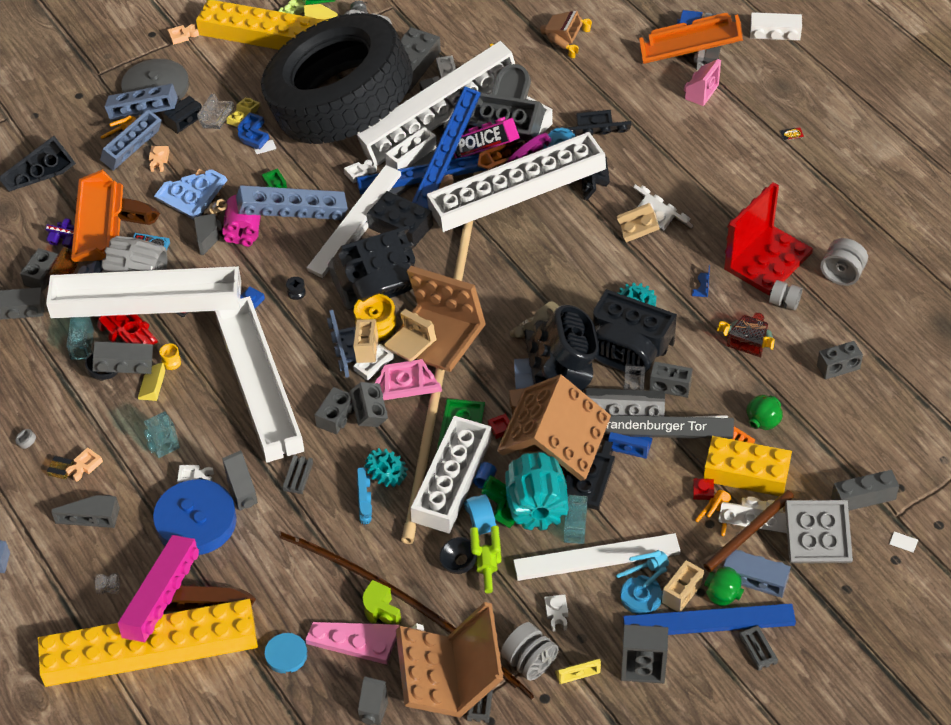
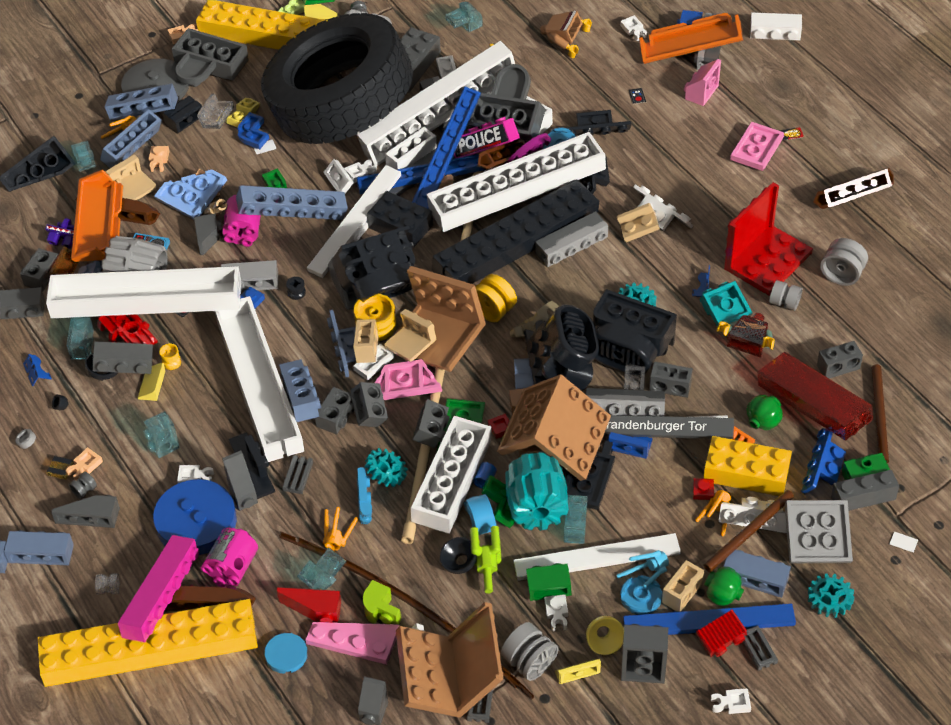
none -> sand blue brick [4,530,74,565]
none -> blue piece [23,354,52,386]
none -> black hinge [52,394,69,411]
none -> dark grey wheel [68,471,97,499]
none -> clear light blue brick [71,141,96,172]
none -> tan bracket [105,155,156,200]
none -> dark grey brick [172,28,249,87]
none -> dark pink cylinder [201,527,258,587]
none -> light grey brick [221,260,278,292]
none -> black bracket [228,432,275,499]
none -> red slope [277,587,341,623]
none -> sand blue brick [279,359,321,422]
none -> clear light blue brick [297,548,346,590]
none -> light orange plant [323,507,358,550]
none -> white plate [324,159,354,194]
none -> dark grey brick [413,399,450,448]
none -> black piece [432,179,600,284]
none -> clear light blue brick [445,2,483,32]
none -> yellow wheel [475,274,517,322]
none -> green brick [526,563,572,601]
none -> light grey piece [535,211,608,267]
none -> light yellow piece [586,616,624,655]
none -> white plate [620,15,647,41]
none -> black sticker [629,88,646,104]
none -> red brick [696,609,747,657]
none -> teal plate [699,281,753,327]
none -> white plate [711,688,751,714]
none -> bright pink plate [730,122,784,171]
none -> clear red brick [757,351,873,441]
none -> blue bracket [801,424,846,494]
none -> teal gear [808,573,854,618]
none -> brick [813,168,894,209]
none -> green brick [842,453,890,480]
none -> reddish brown piece [871,364,889,463]

